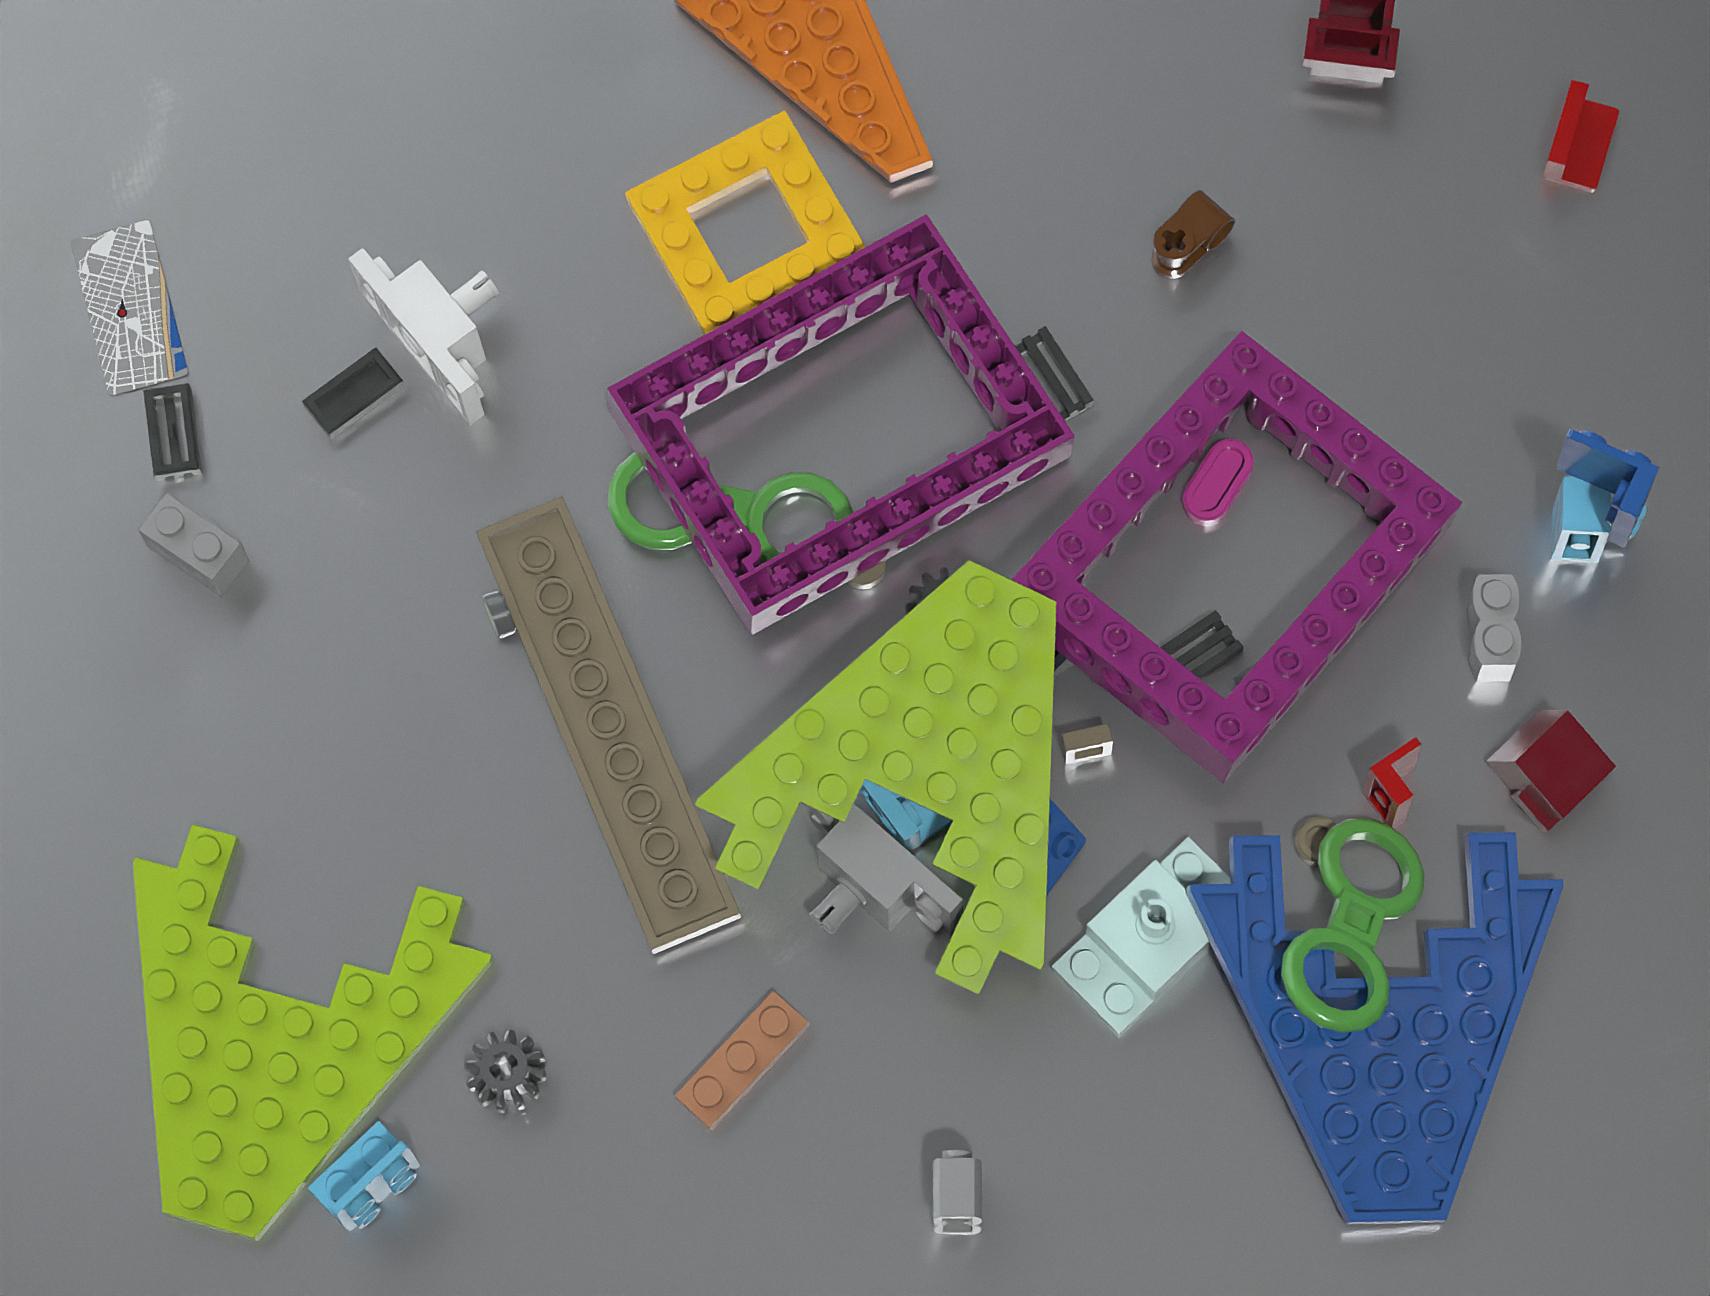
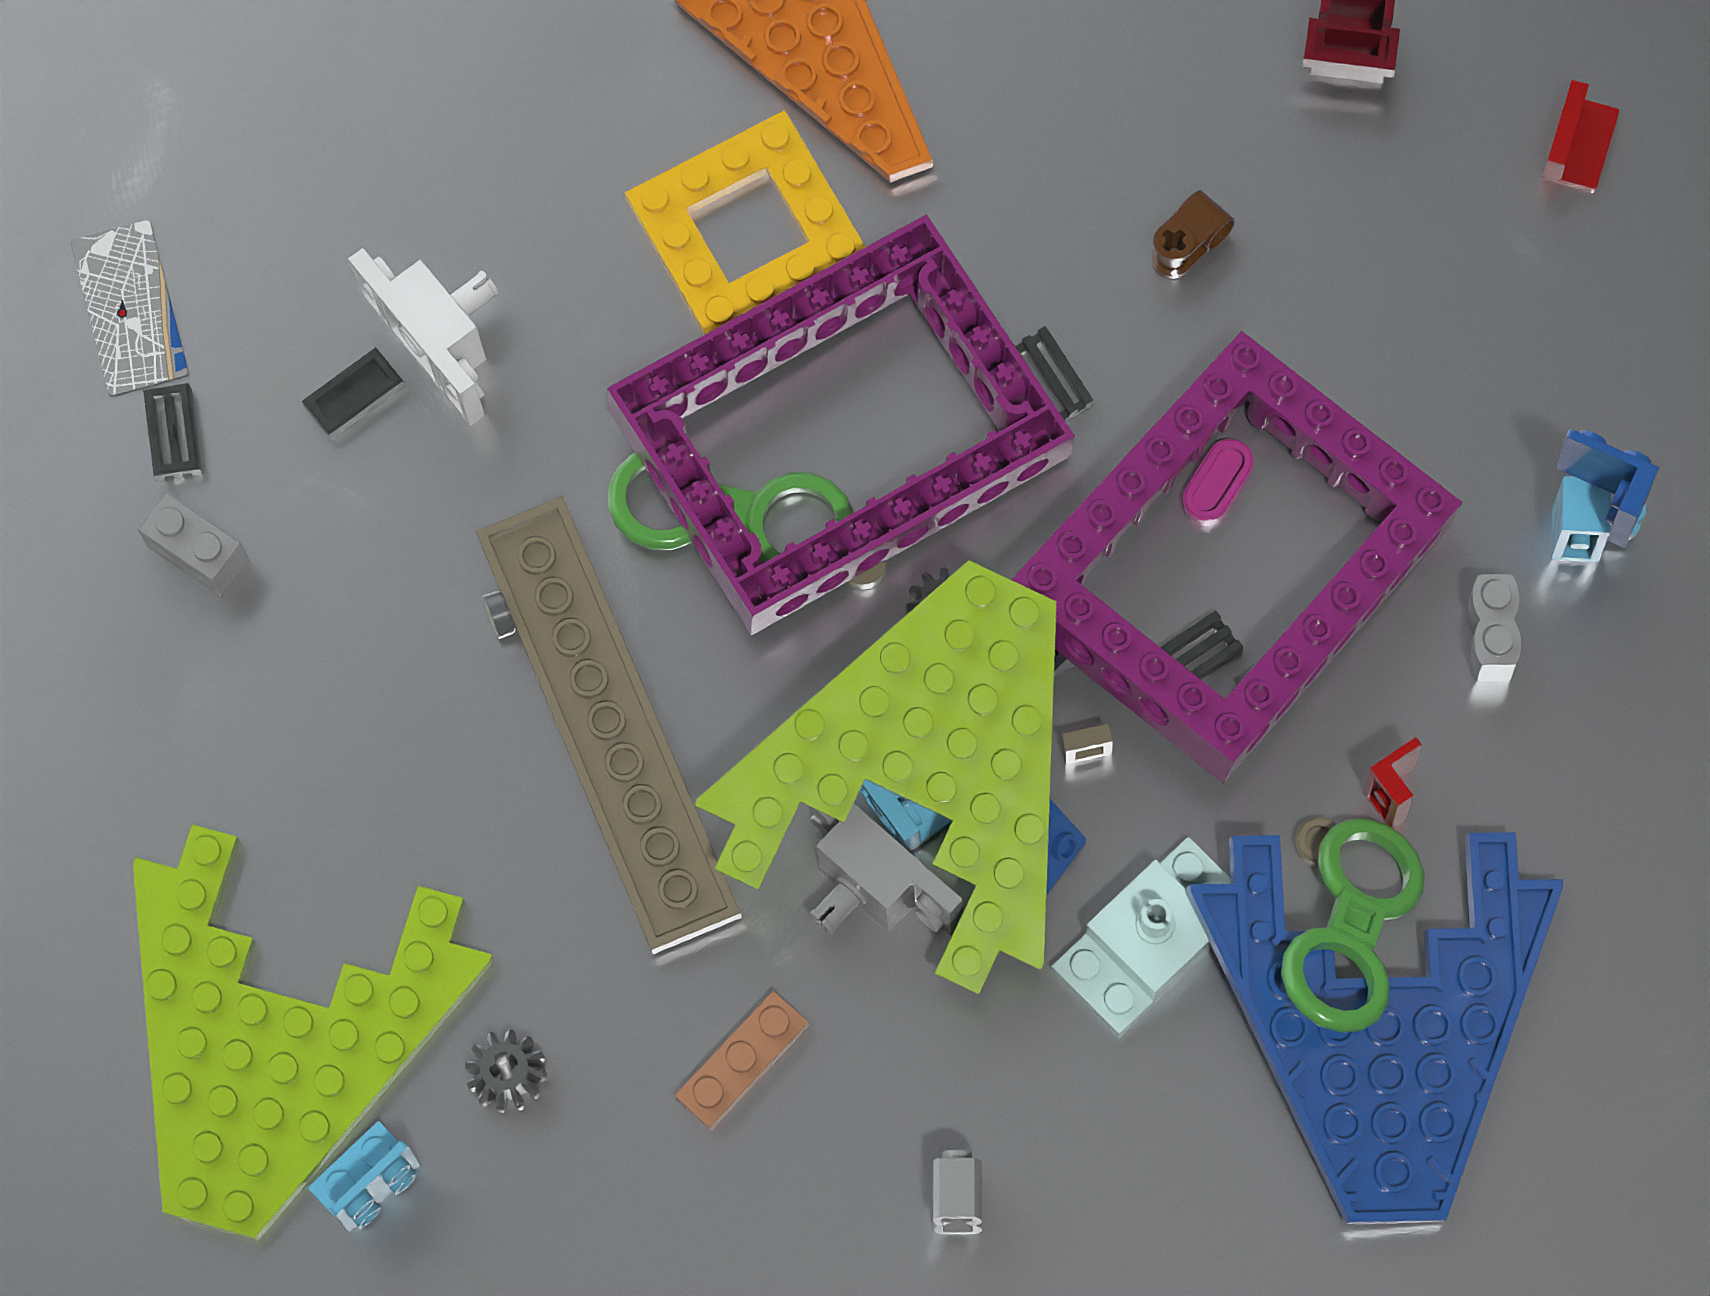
dark red plate [1486,710,1616,832] -> none

